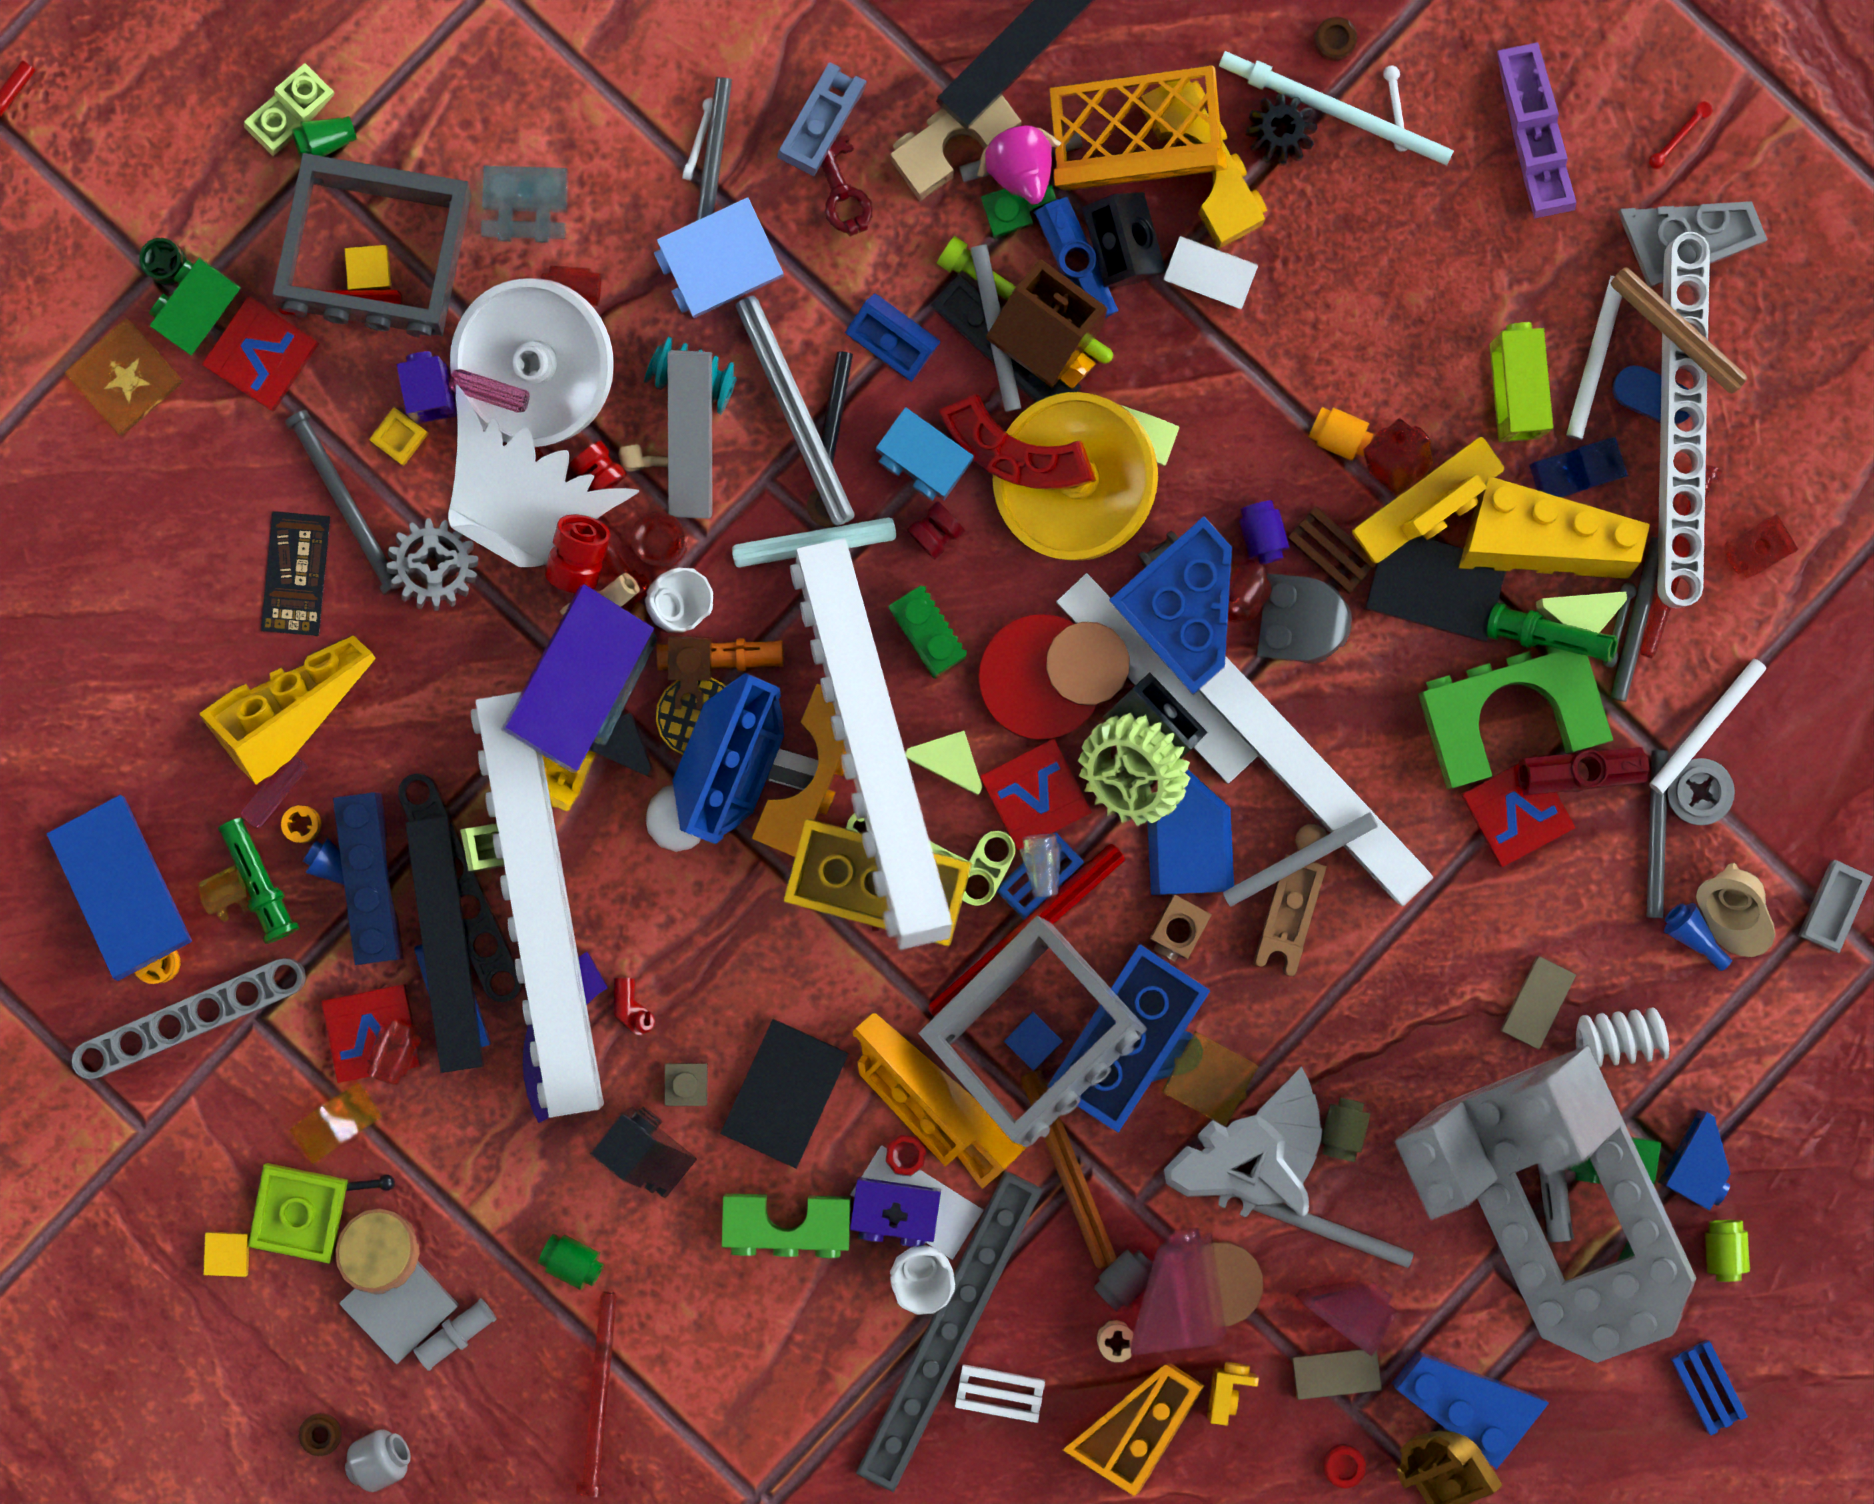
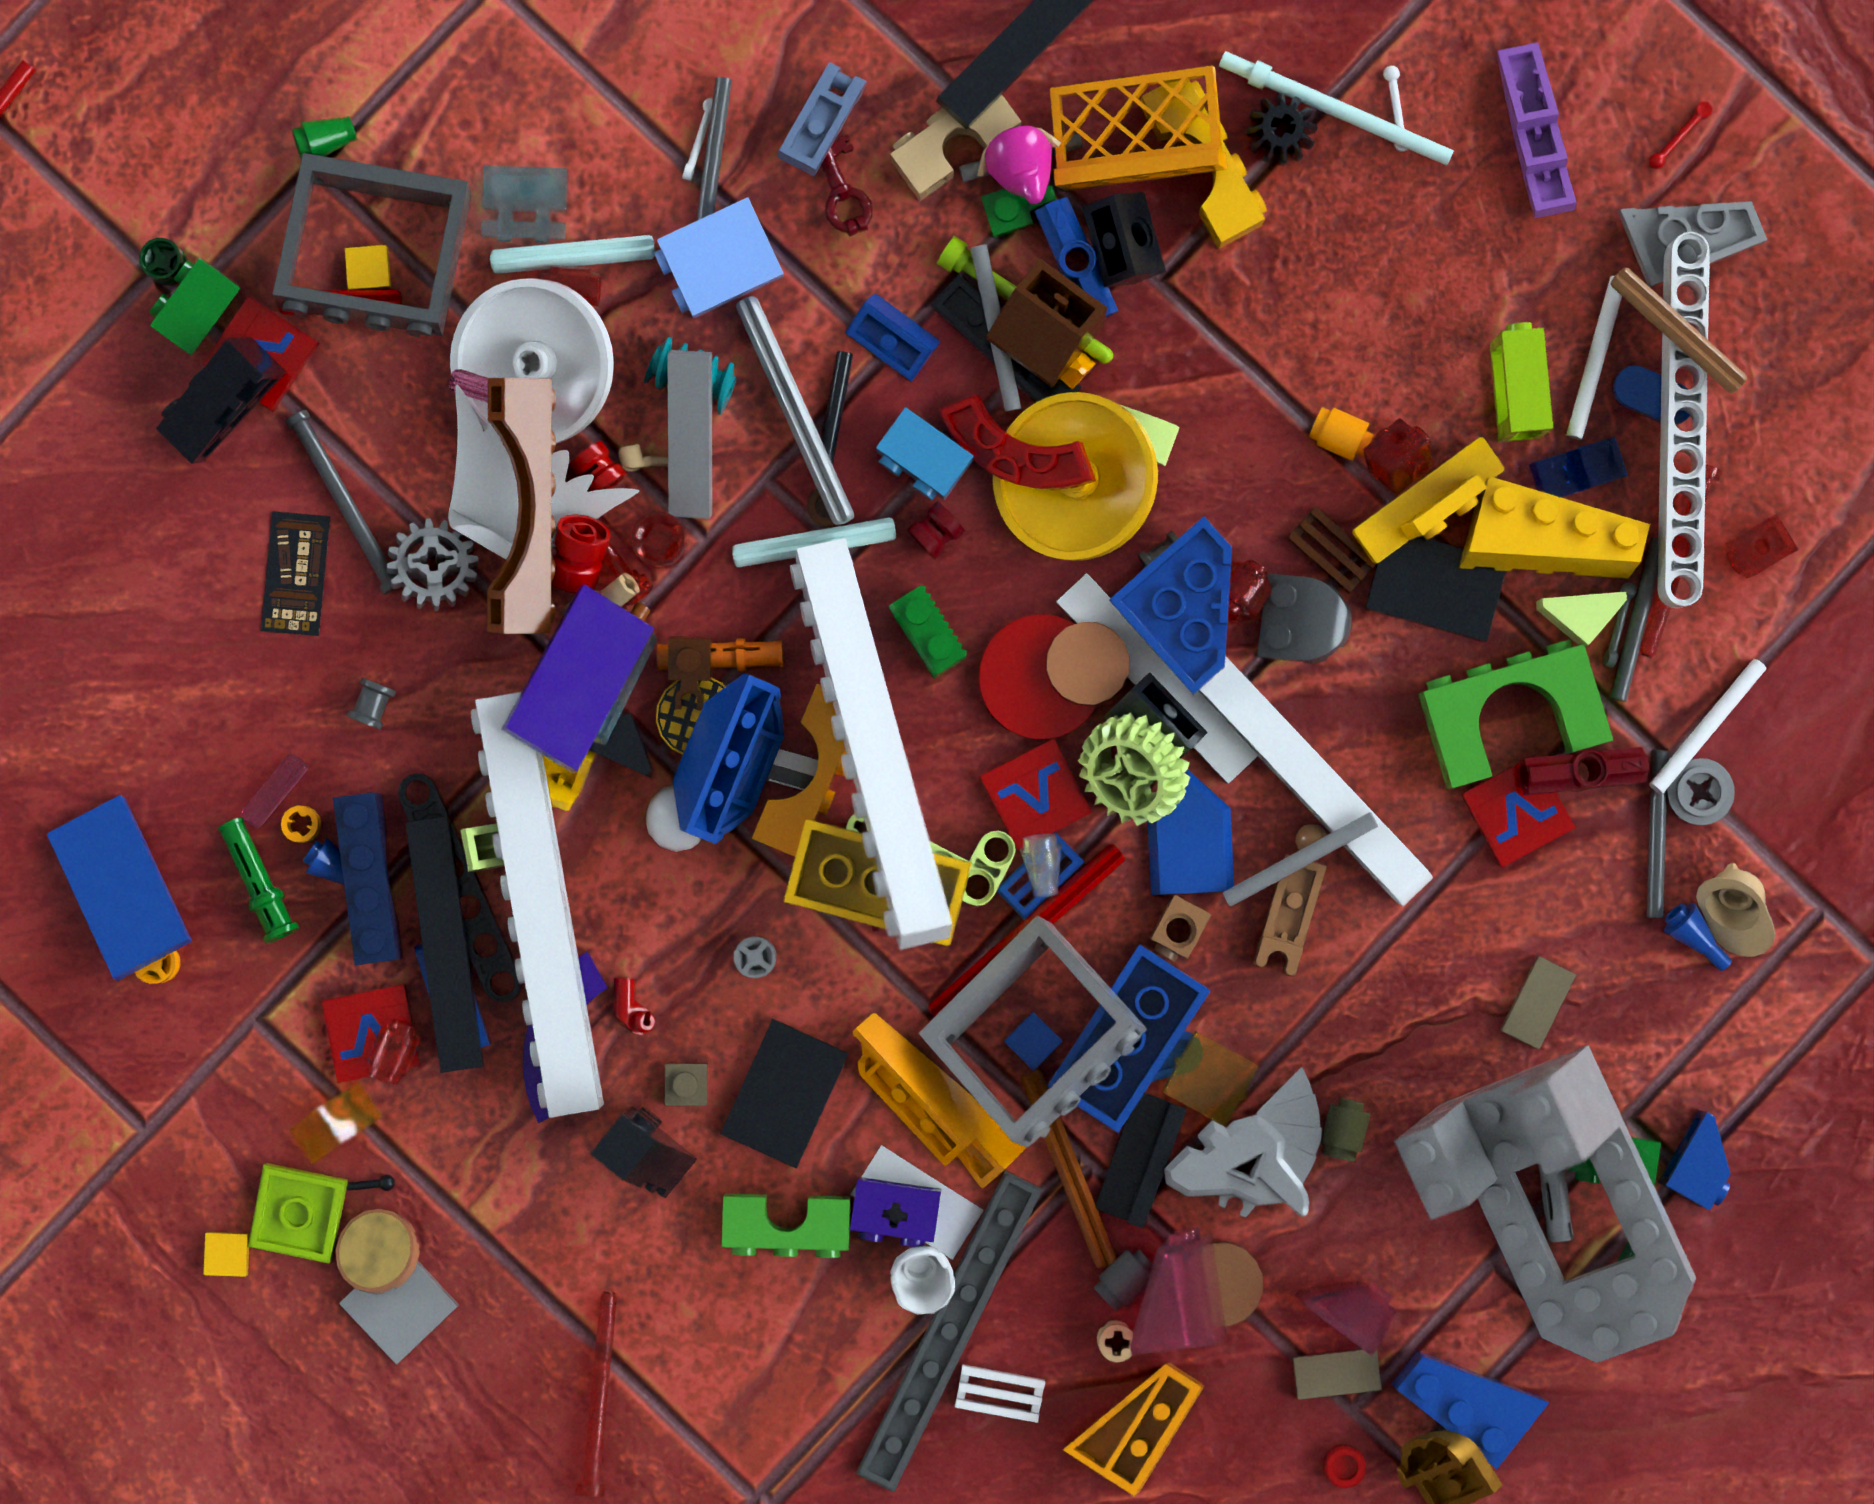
clear yellow tile [64,318,184,436] -> none
light grey beam [71,958,306,1079] -> none
clear yellow tile [198,865,249,922] -> none
yellow wedge [199,635,376,785] -> none
yellowish green slope [244,63,334,156] -> none
reddish brown plate [299,1413,342,1456] -> none
light grey head [345,1429,411,1493] -> none
yellow tile [369,407,429,466] -> none
dark purple brick [397,351,457,424] -> none
light grey pin [413,1298,497,1371] -> none
green brick [538,1234,604,1290] -> none
white hair [645,567,713,633] -> none
red tile [885,1135,926,1177] -> none
yellowish green slope [905,731,982,796] -> none
white hinge [1163,236,1258,309] -> none
yellow bracket [1207,1362,1259,1426] -> none
dark purple brick [1239,500,1290,565] -> none
light grey bar [1253,1204,1414,1268] -> none
reddish brown tile [1314,17,1357,61] -> none
green pin [1487,602,1618,662] -> none
white piece [1576,1007,1669,1067] -> none
blue tile [1670,1340,1748,1436] -> none
lime brick [1705,1220,1750,1282] -> none
light grey tile [1798,860,1873,953] -> none
none -> black wedge [156,337,286,464]
none -> dark grey bush [346,677,397,730]
none -> arch [487,378,556,634]
none -> light aqua axle [490,235,655,274]
none -> light grey wheel [734,936,777,978]
none -> black panel [1095,1093,1187,1228]

